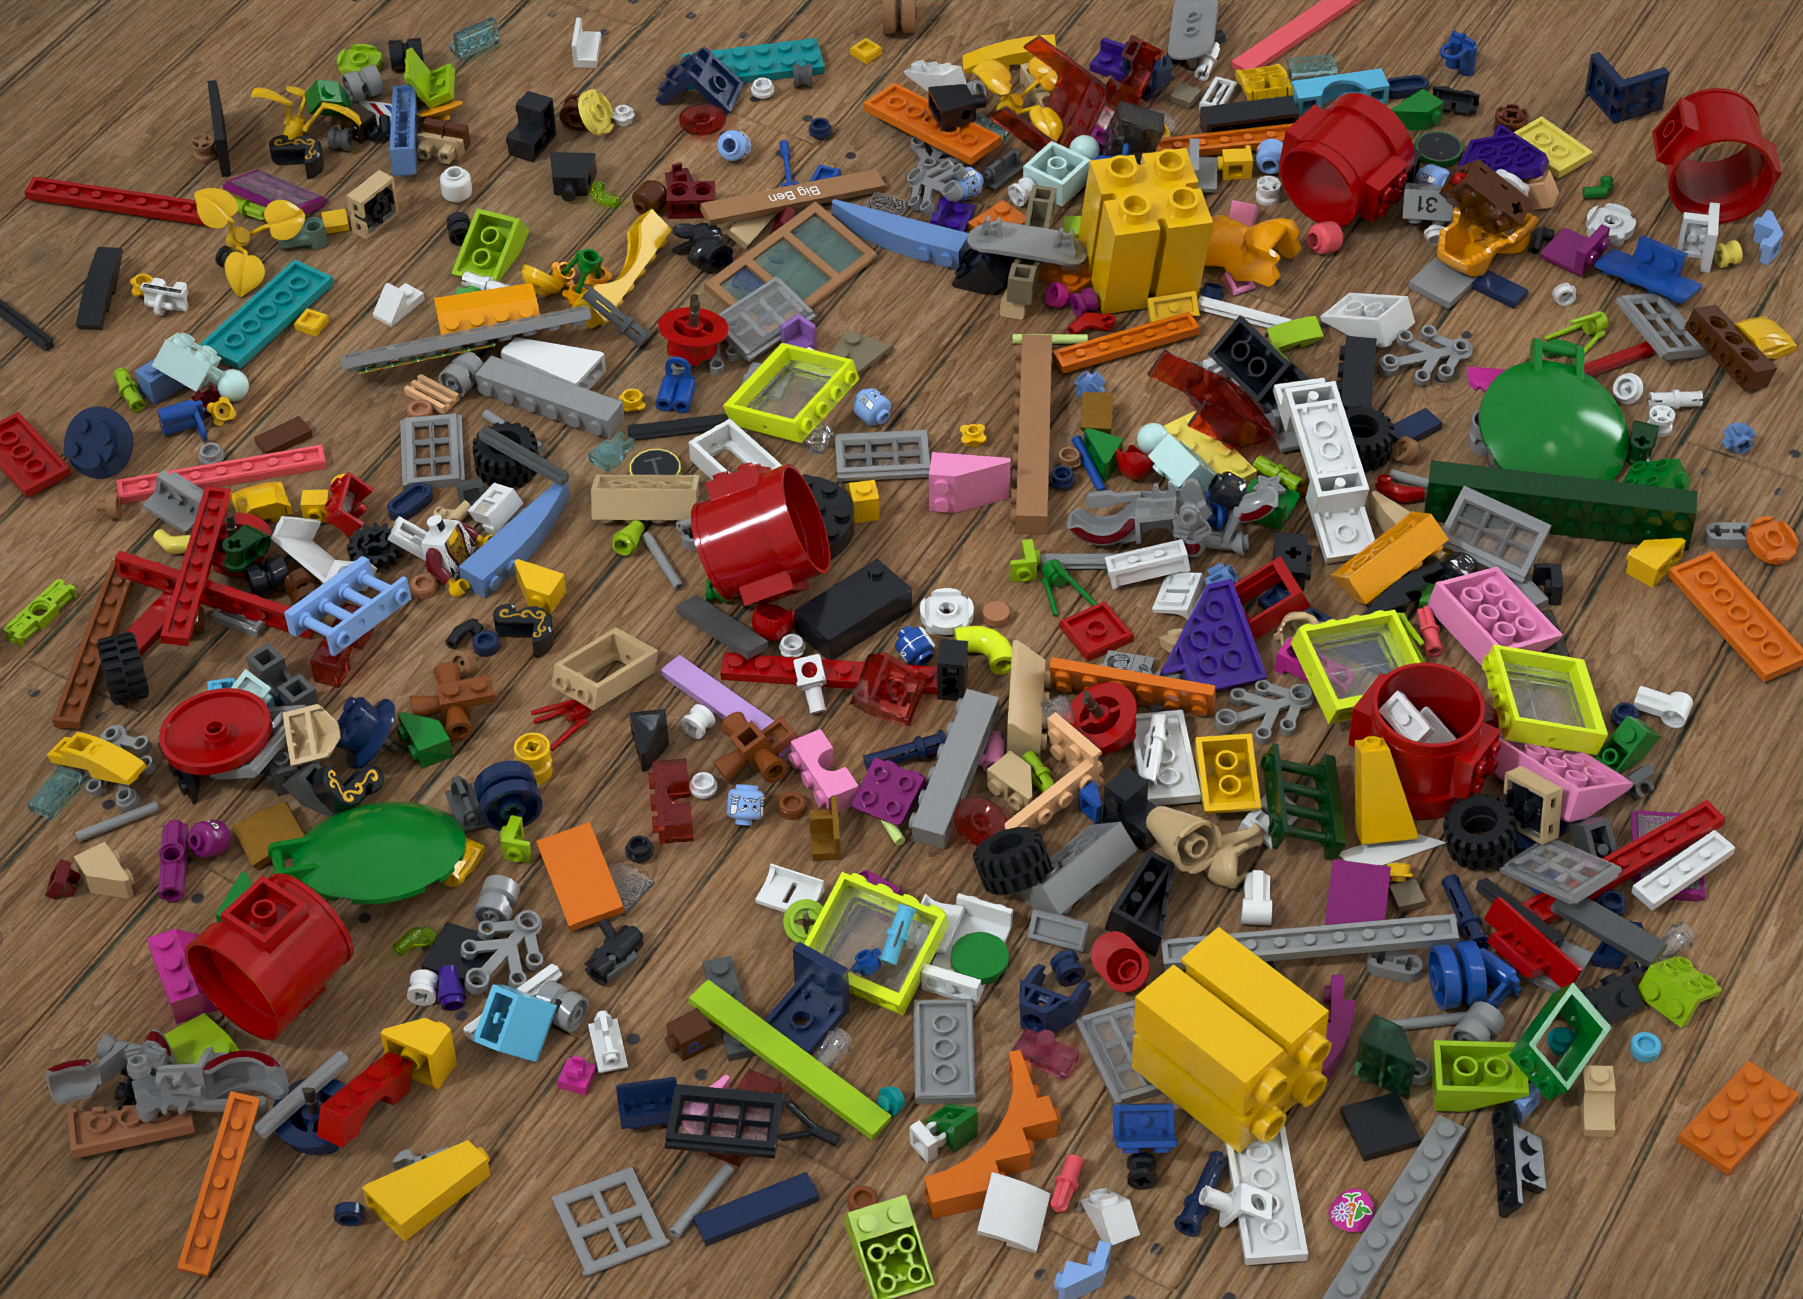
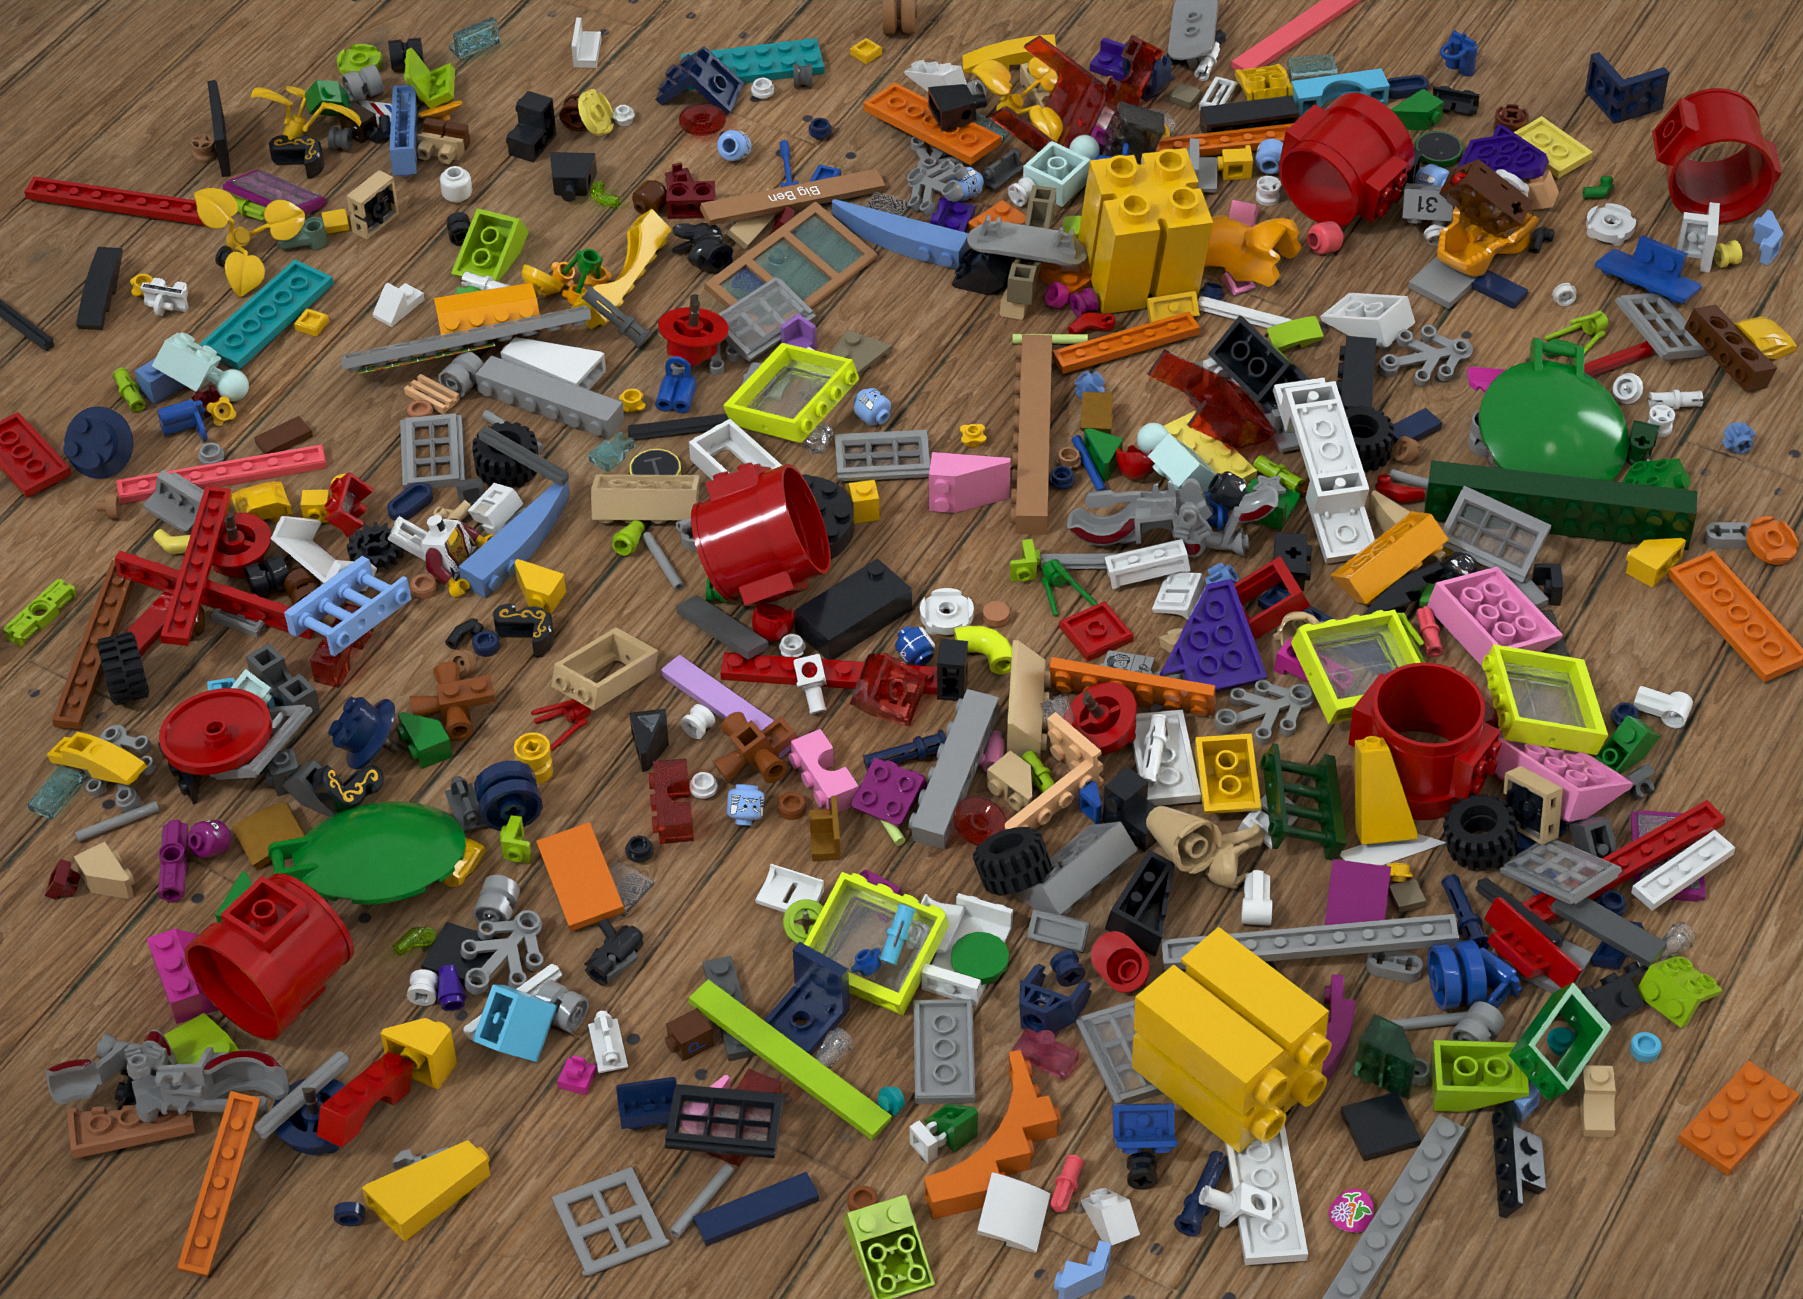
dark green piece [222,524,271,572] -> none
tan slope [282,704,341,767] -> none
black plant [779,1101,840,1147] -> none
white panel [1379,690,1457,743] -> none
magenta bracket [1541,224,1611,276] -> none

